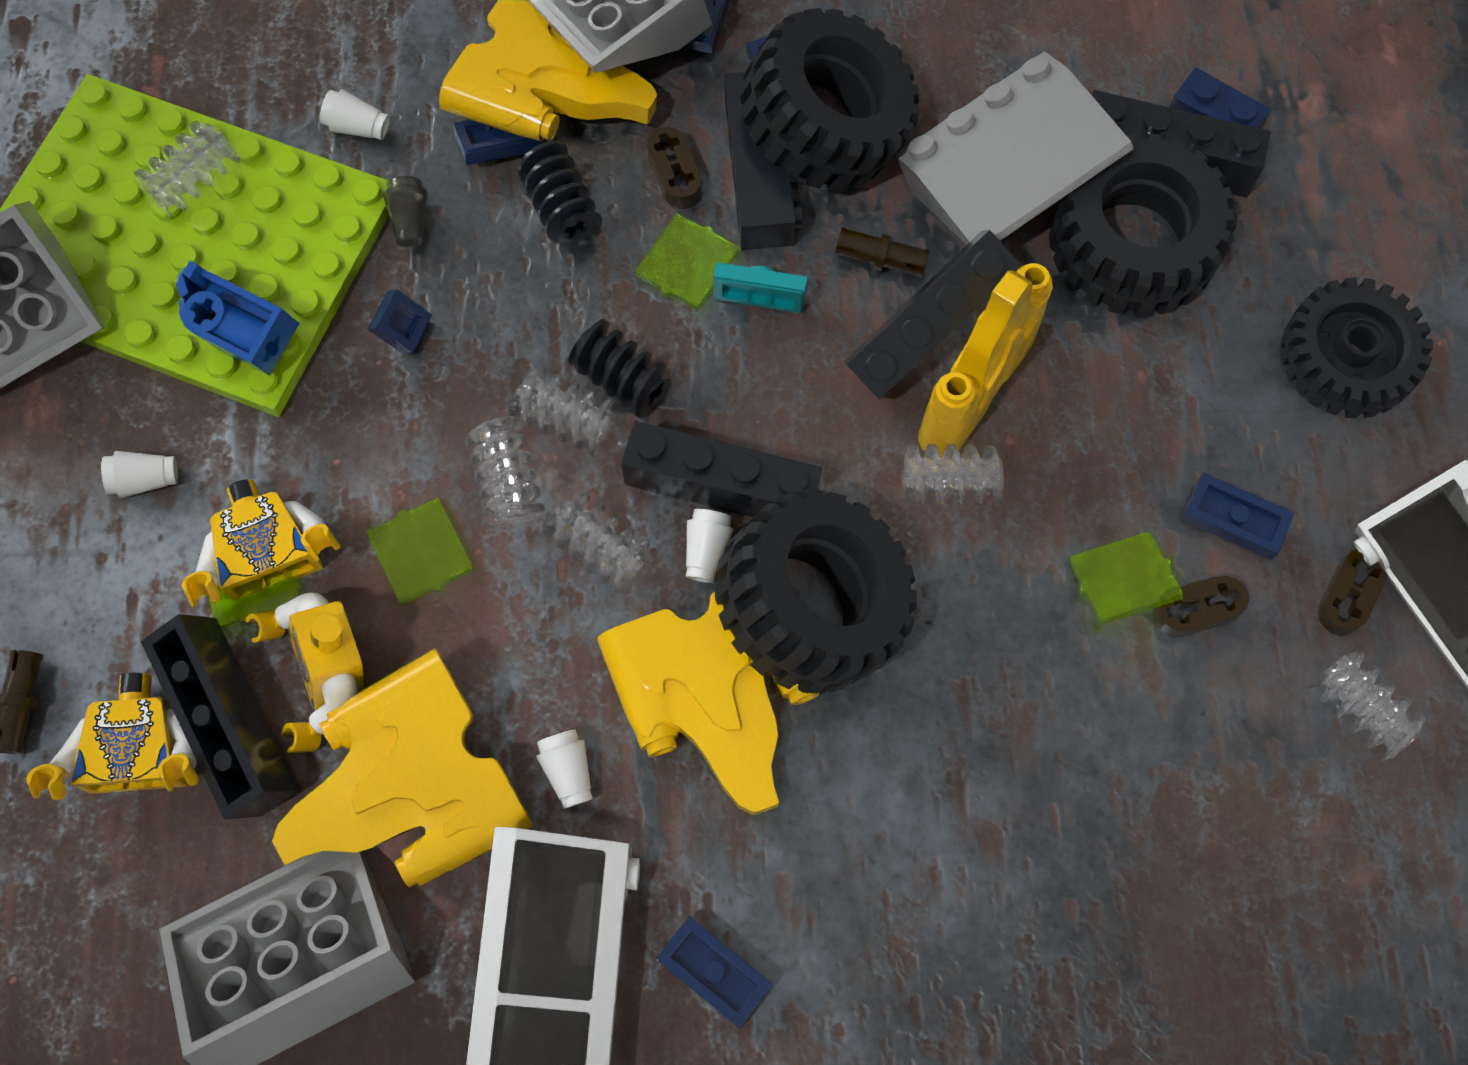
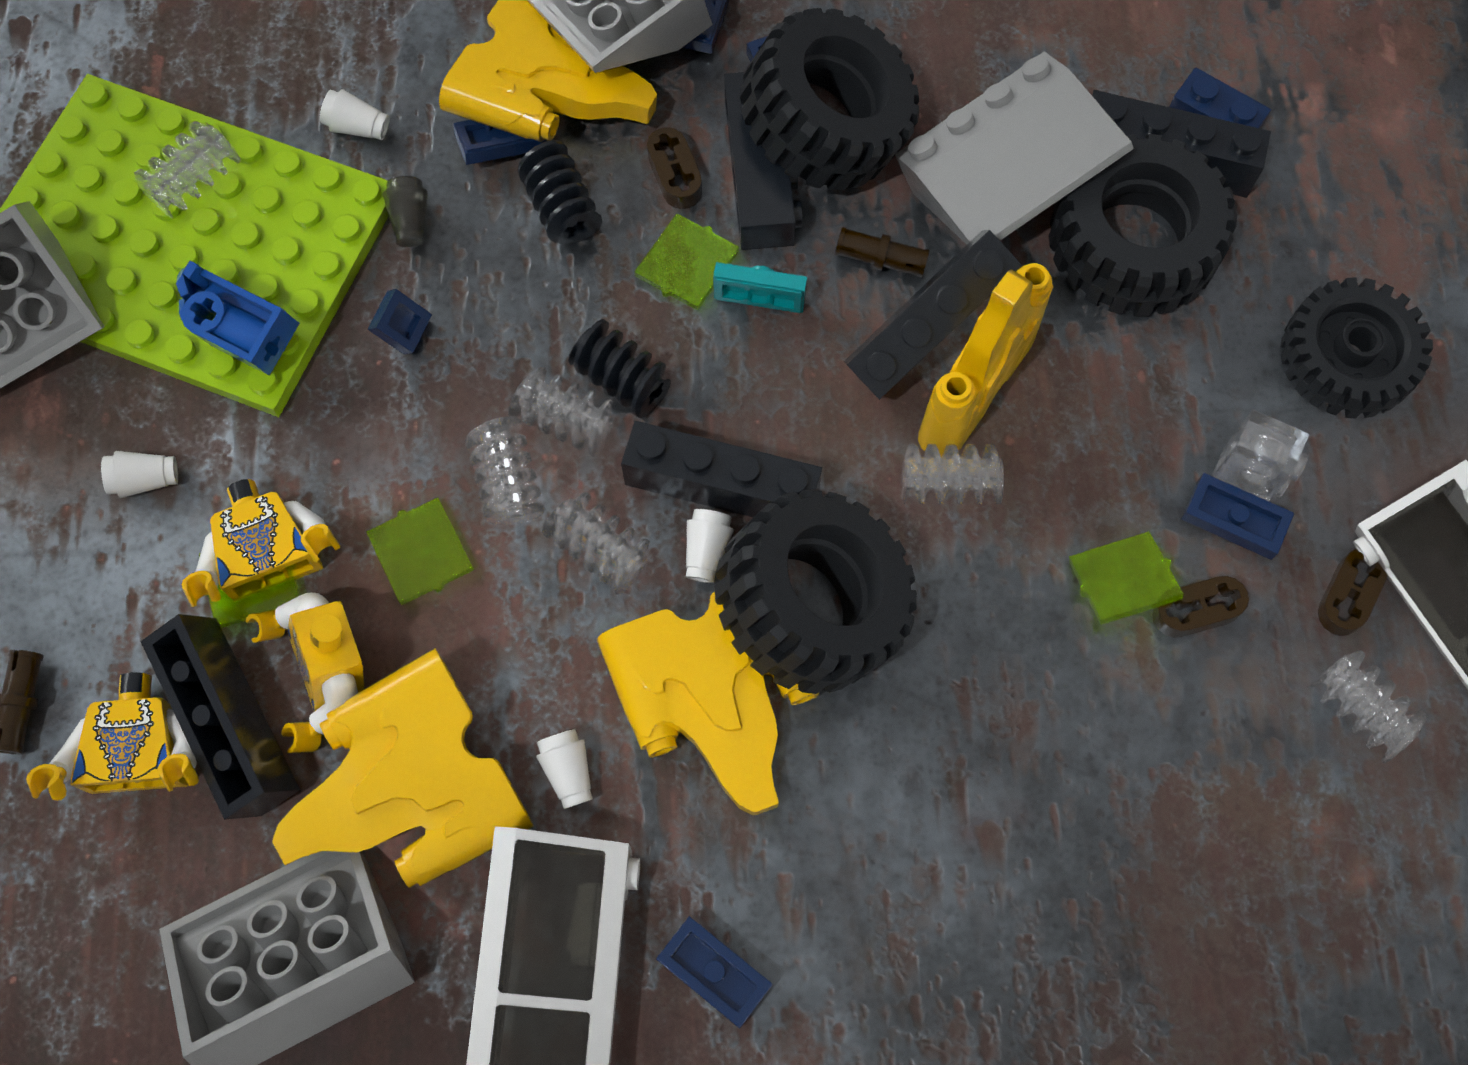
none -> clear brick [1211,409,1309,501]

